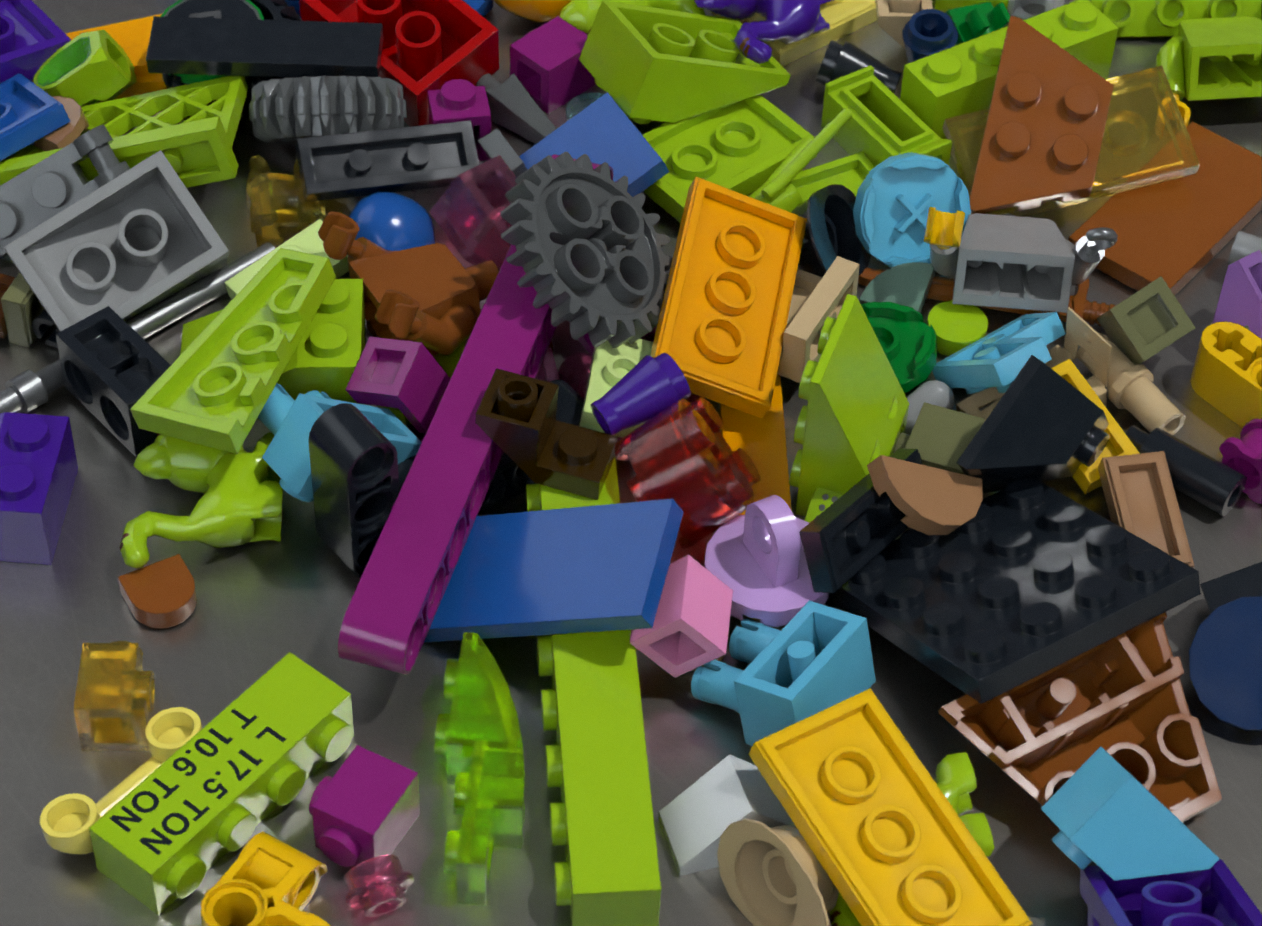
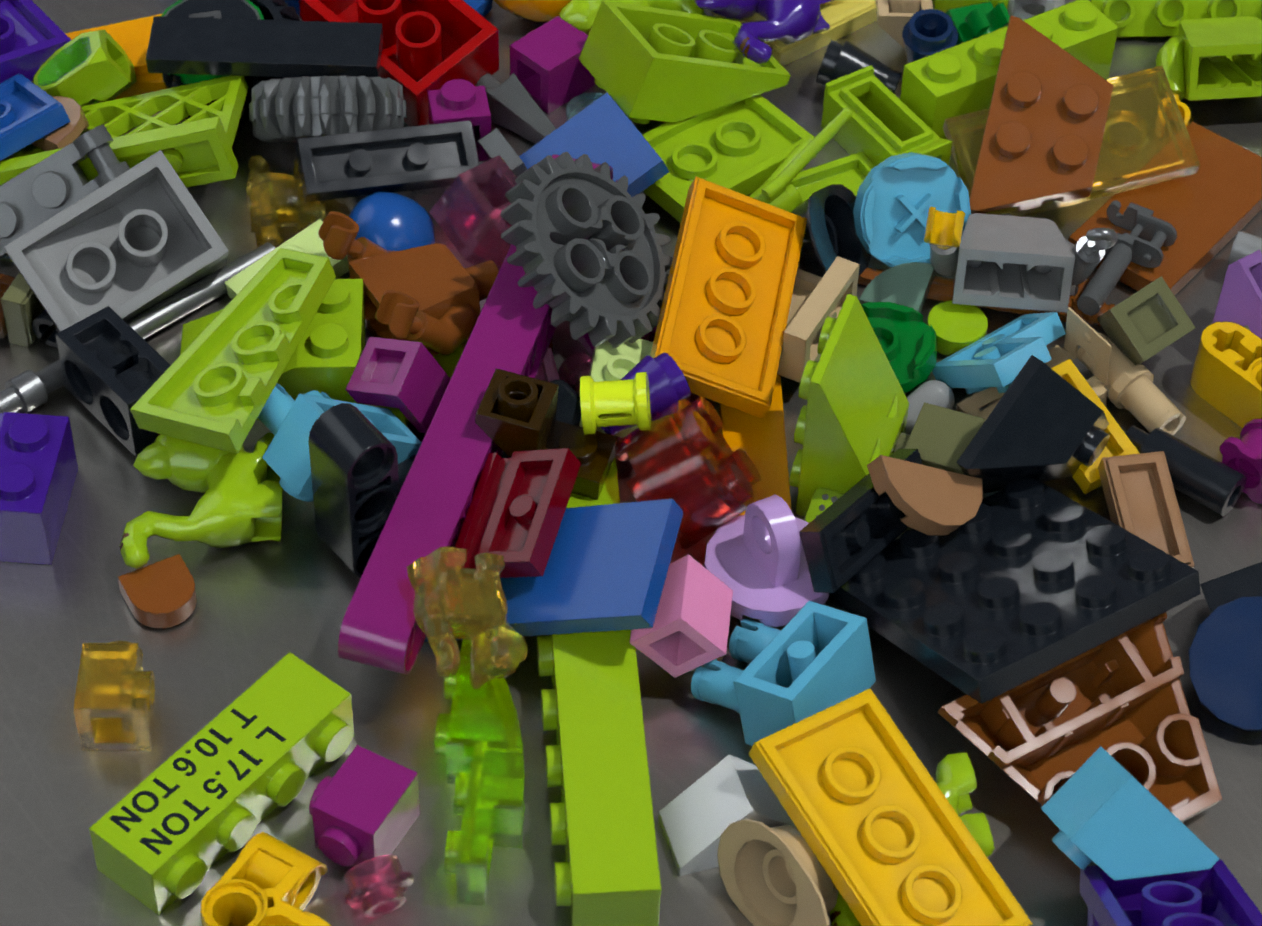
light yellow bar [40,707,203,854] -> none
none -> clear yellow animal [407,546,528,689]
none -> dark red plate [449,448,581,579]
none -> neon yellow bush [580,372,651,435]
none -> dark grey piece [1077,200,1177,315]

